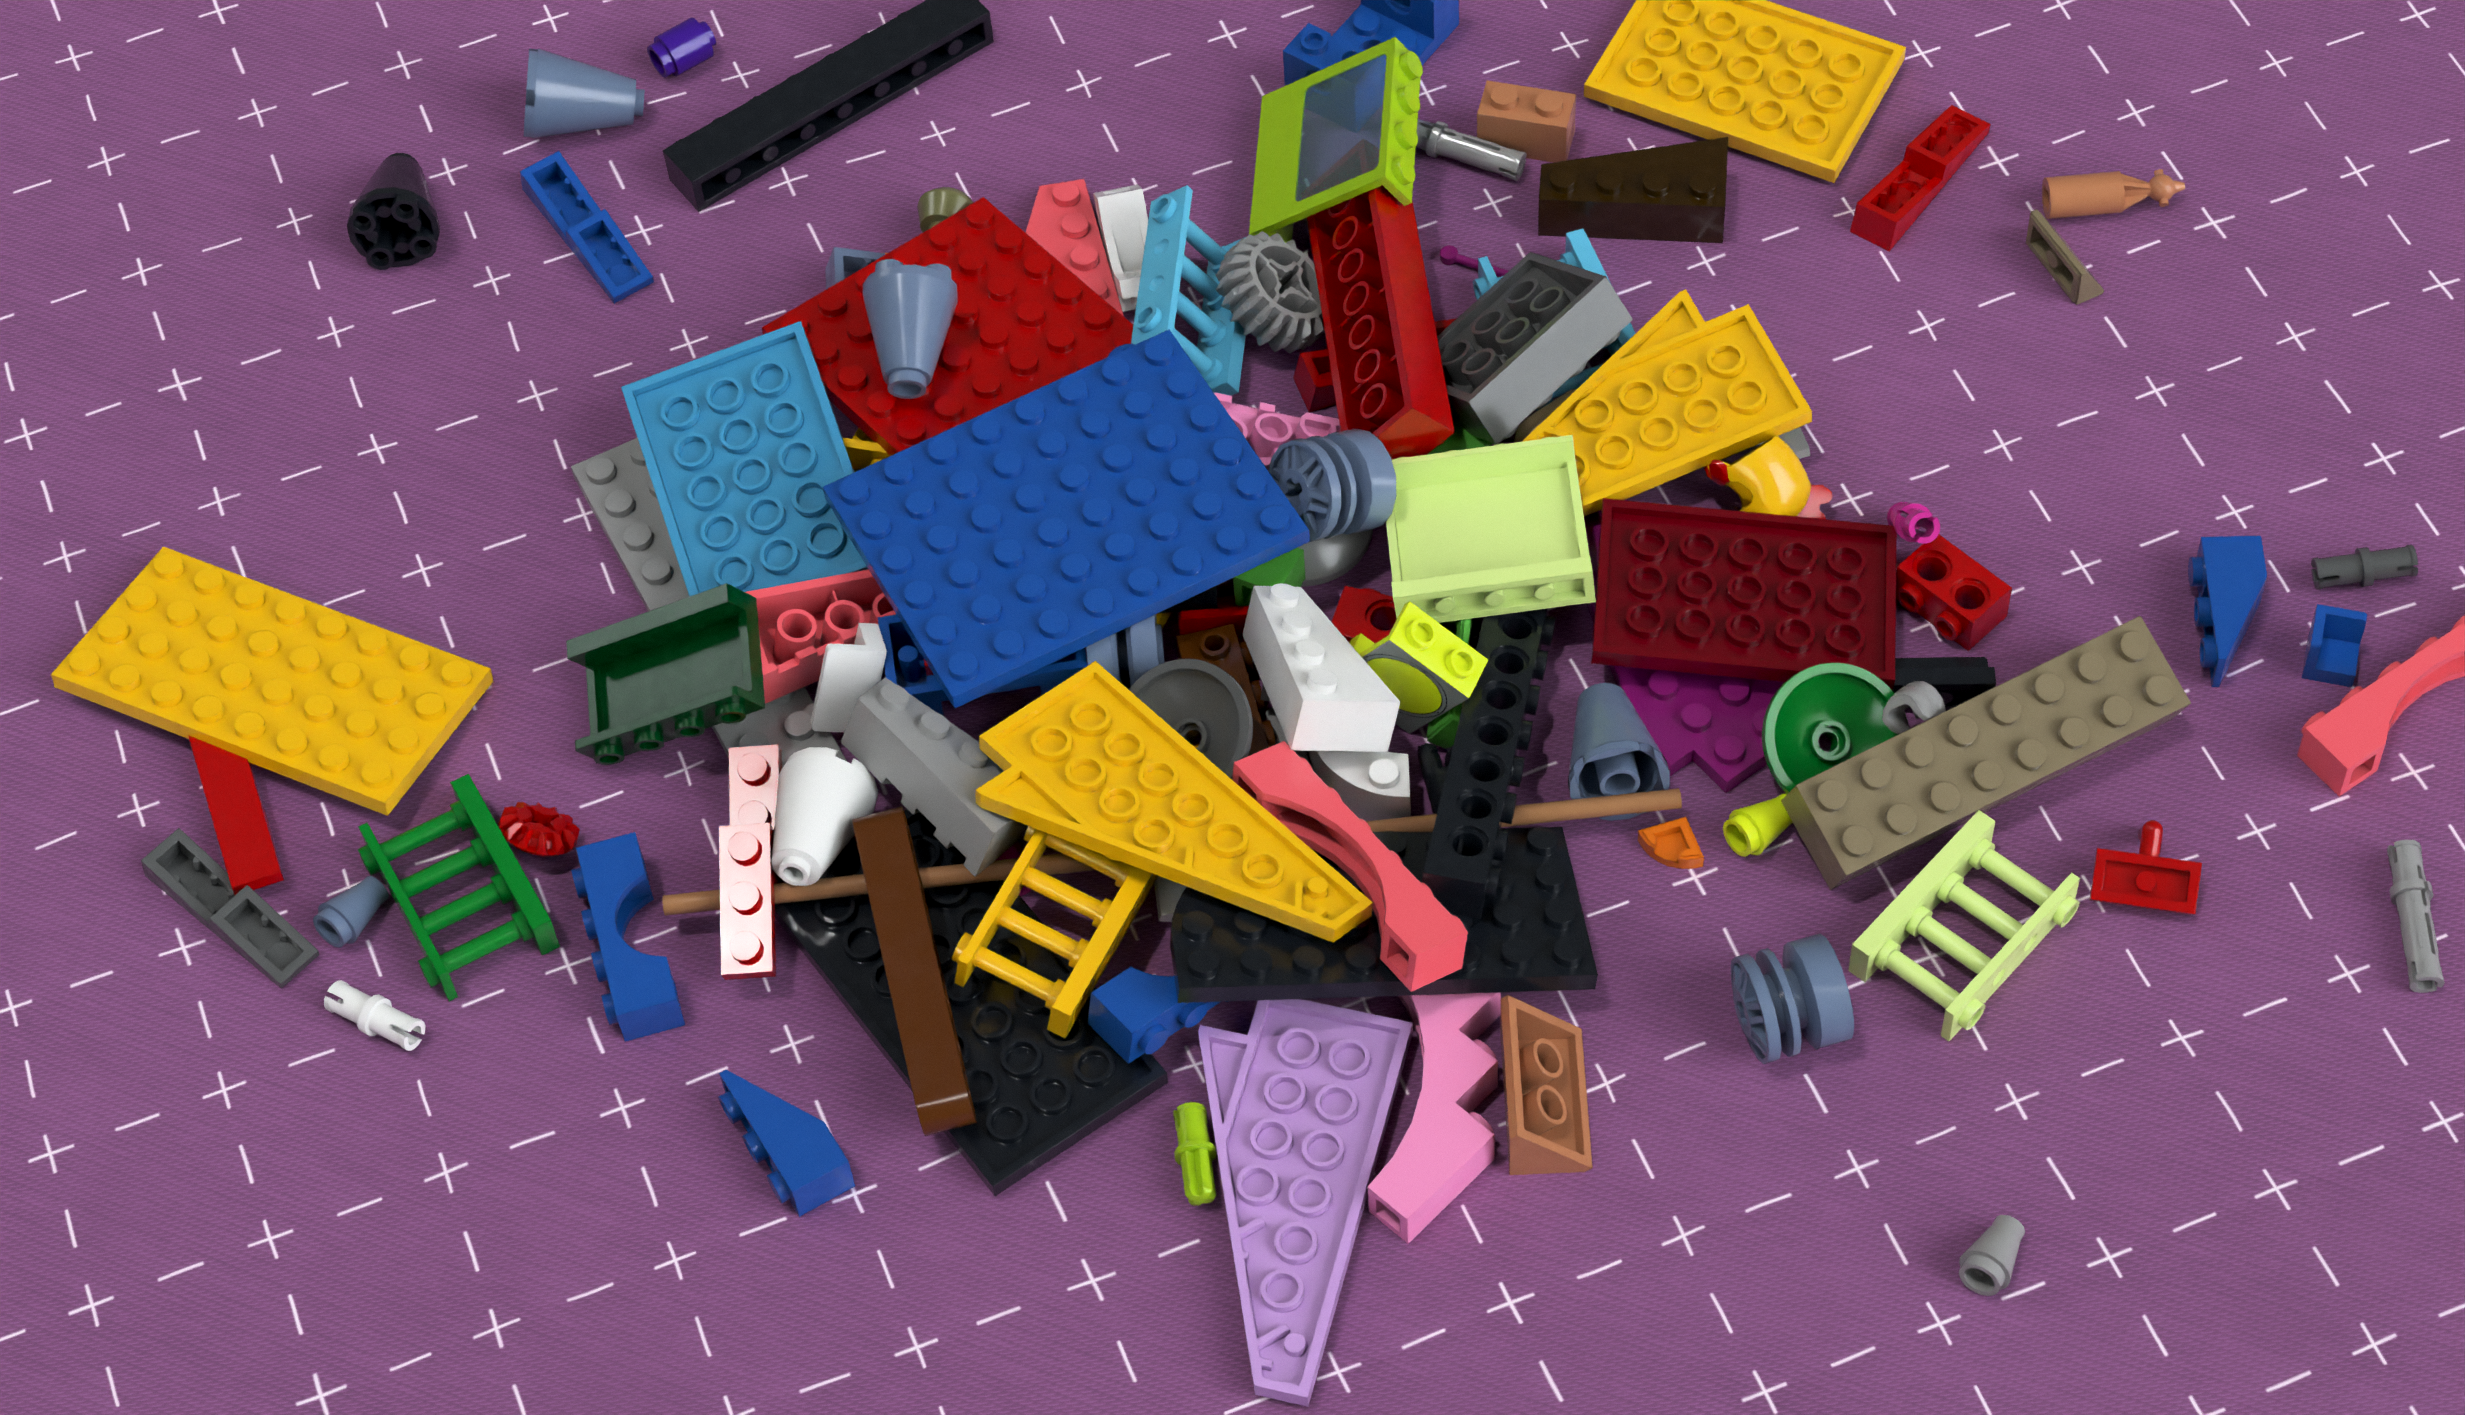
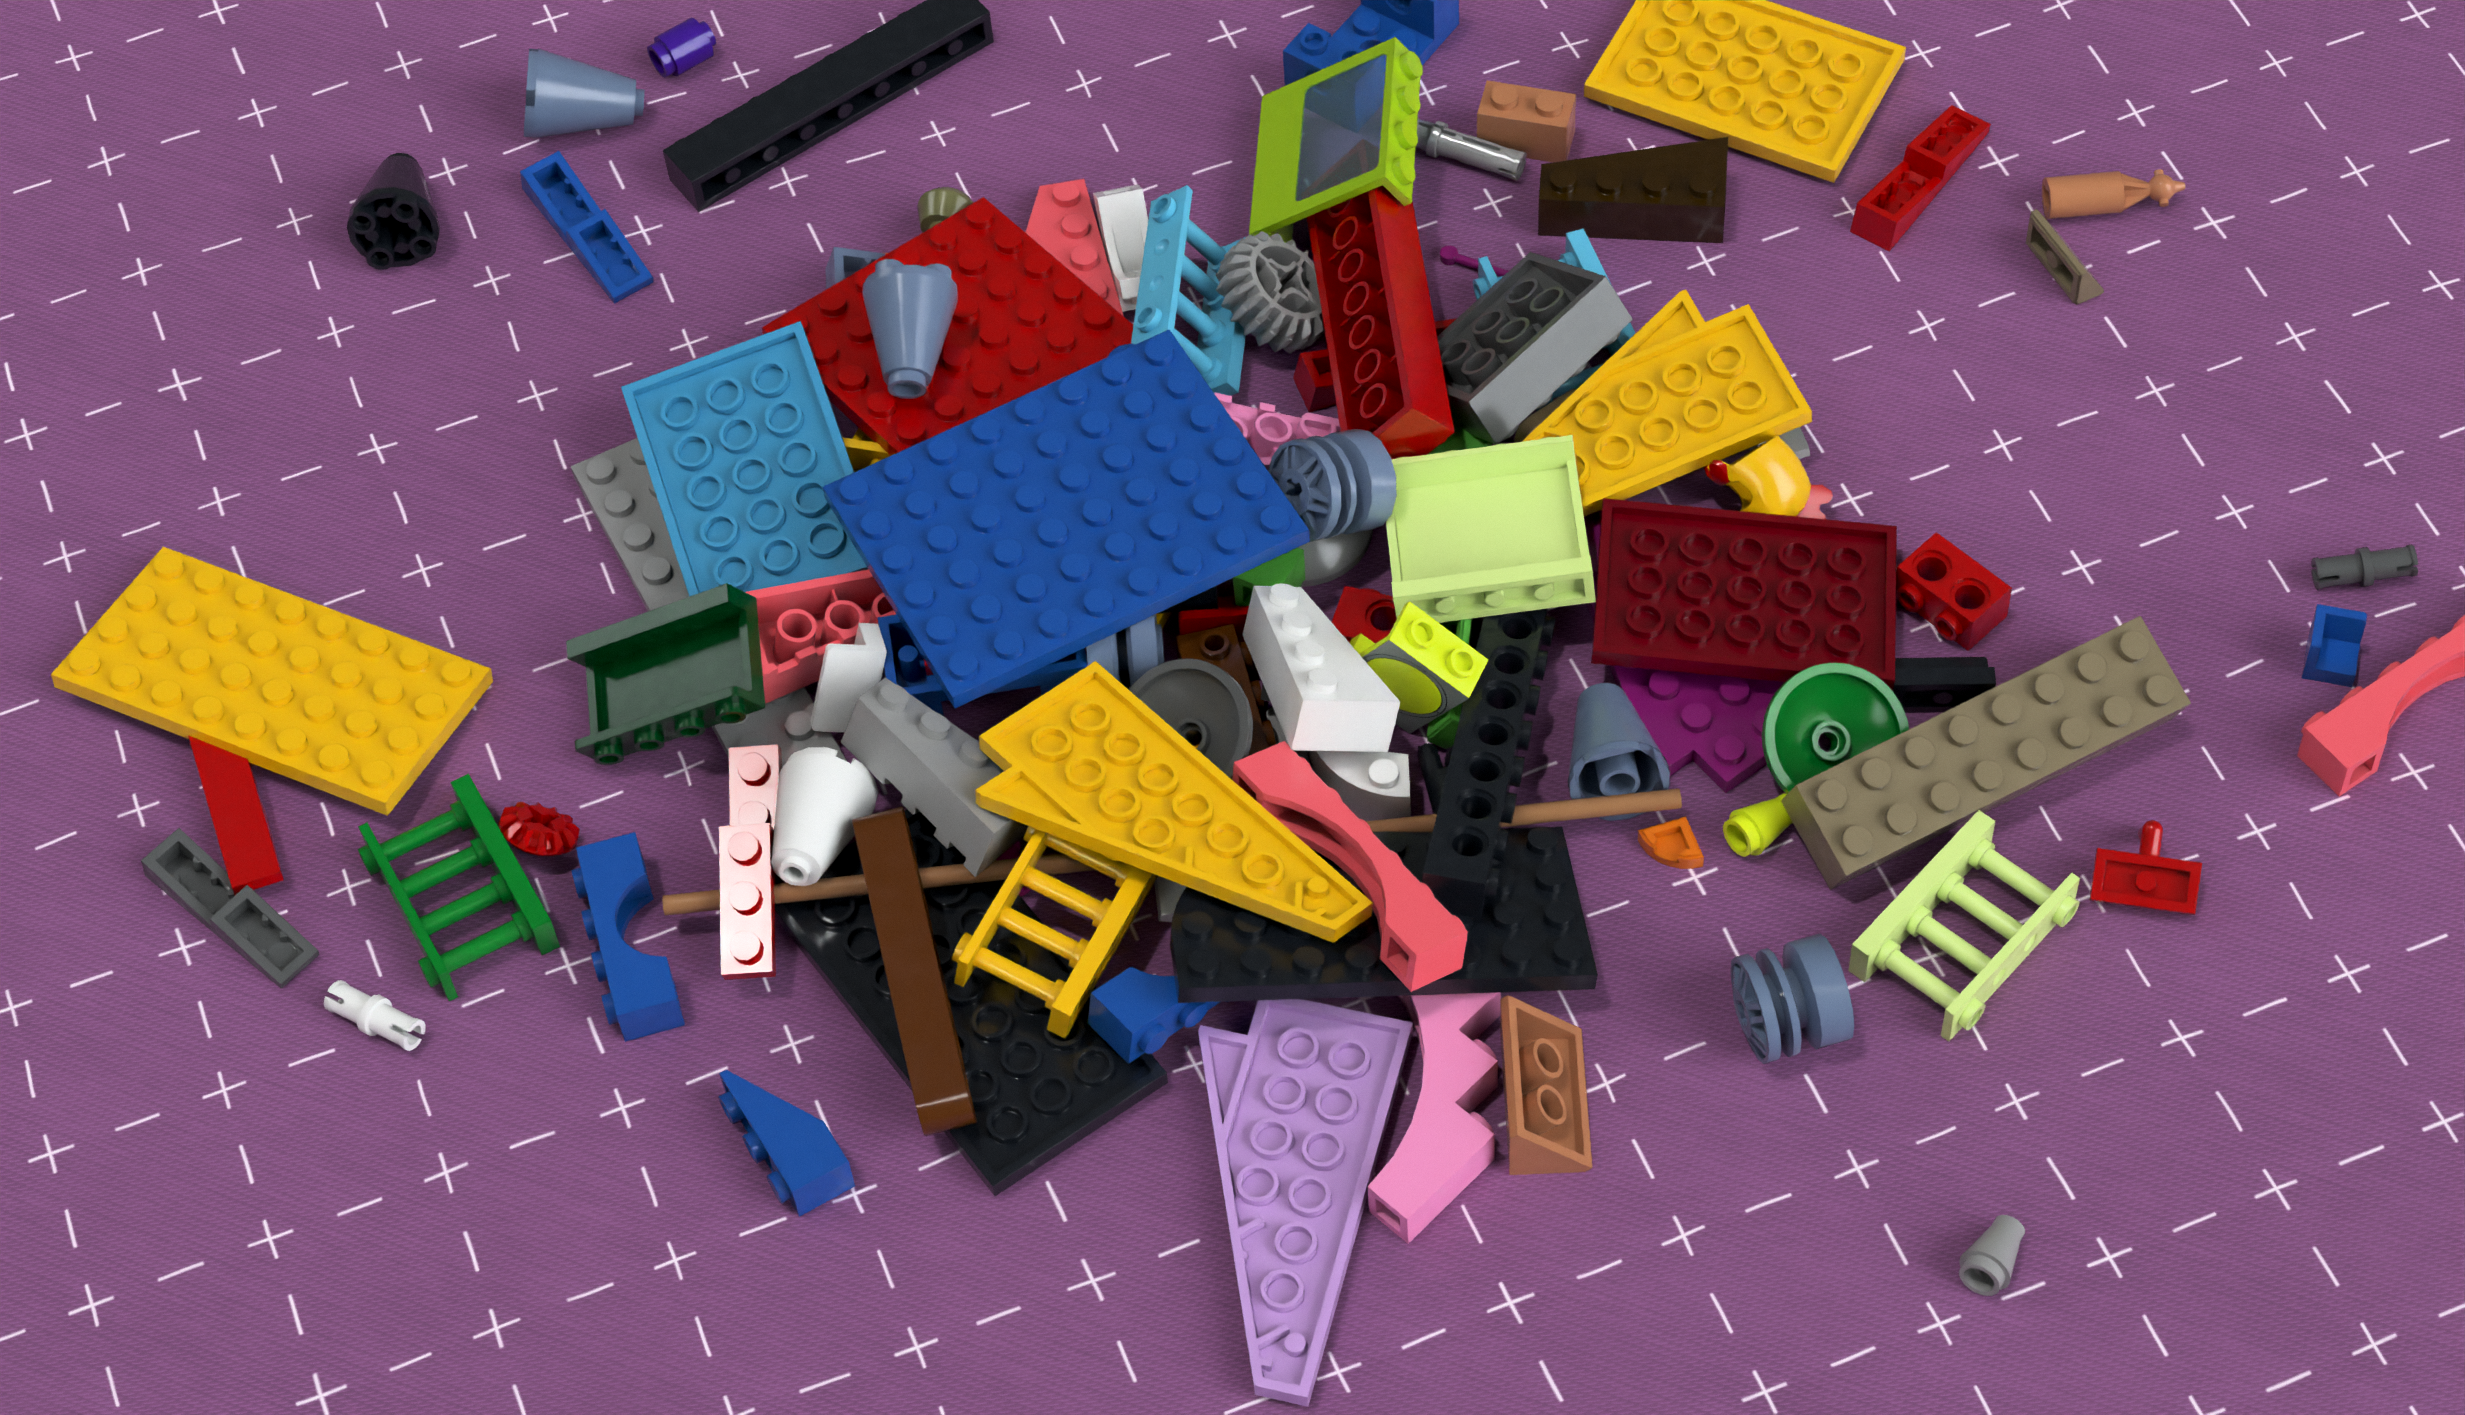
sand blue cone [313,876,389,948] -> none
lime axle [1173,1102,1217,1206] -> none
light grey arm [1882,681,1946,734] -> none
dark pink pin [1887,502,1940,544] -> none
blue slope [2188,536,2267,687] -> none
light grey pin [2387,840,2445,993] -> none

